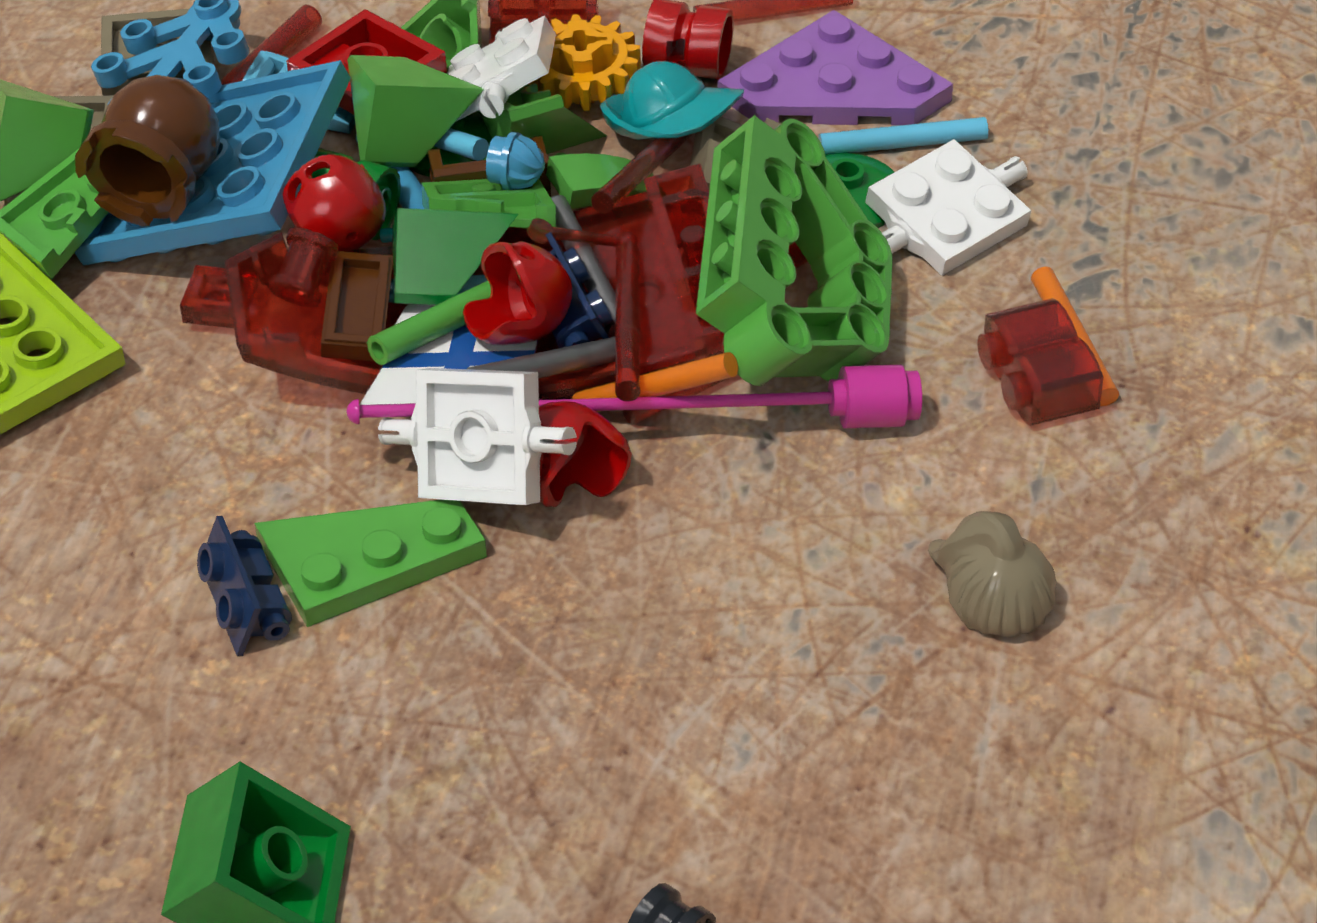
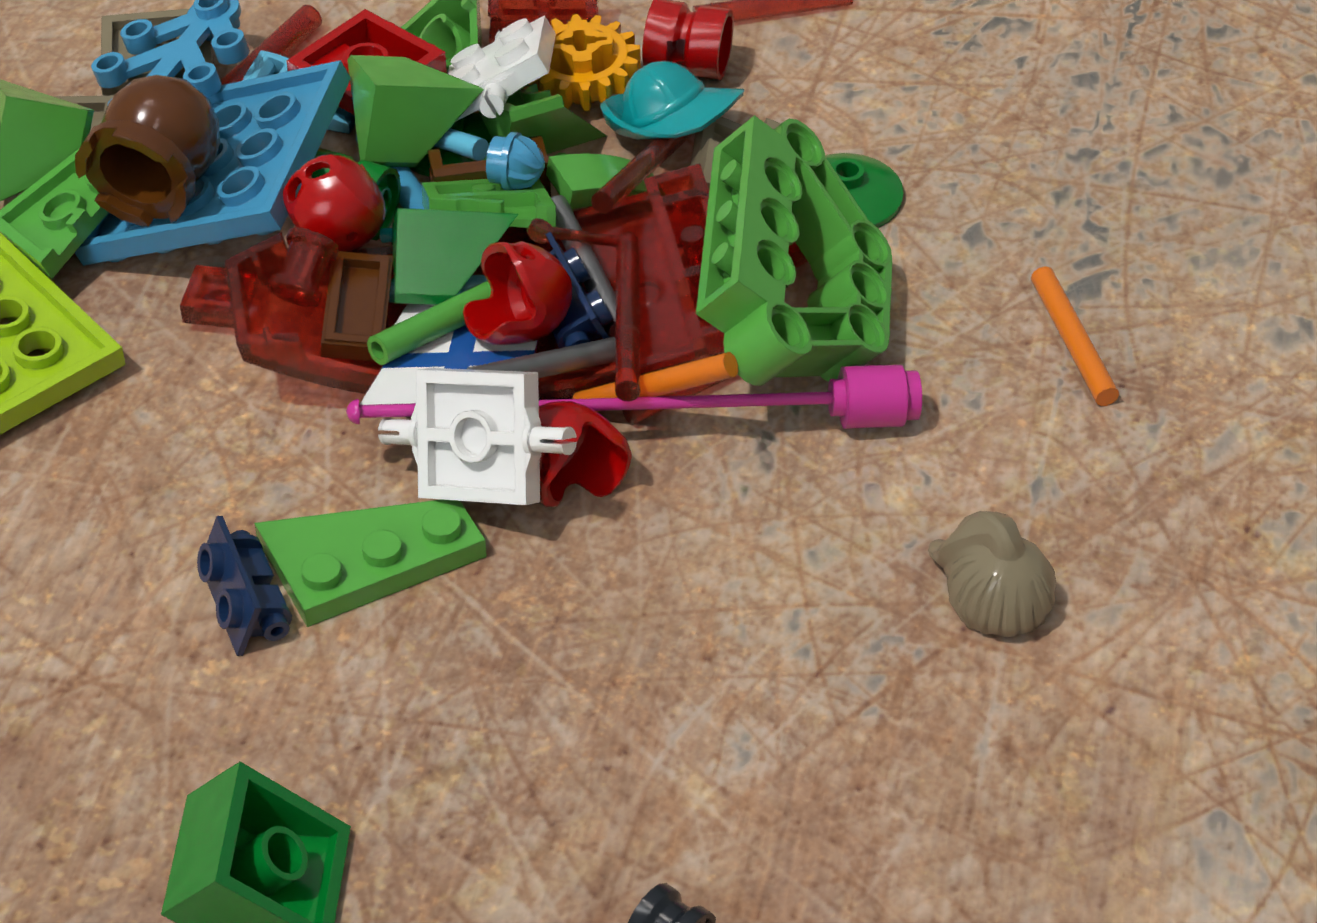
medium lavender plate [718,10,953,125] -> none
medium azure bar [818,117,988,155] -> none
white plate [865,139,1031,276] -> none
clear red brick [977,298,1104,426] -> none

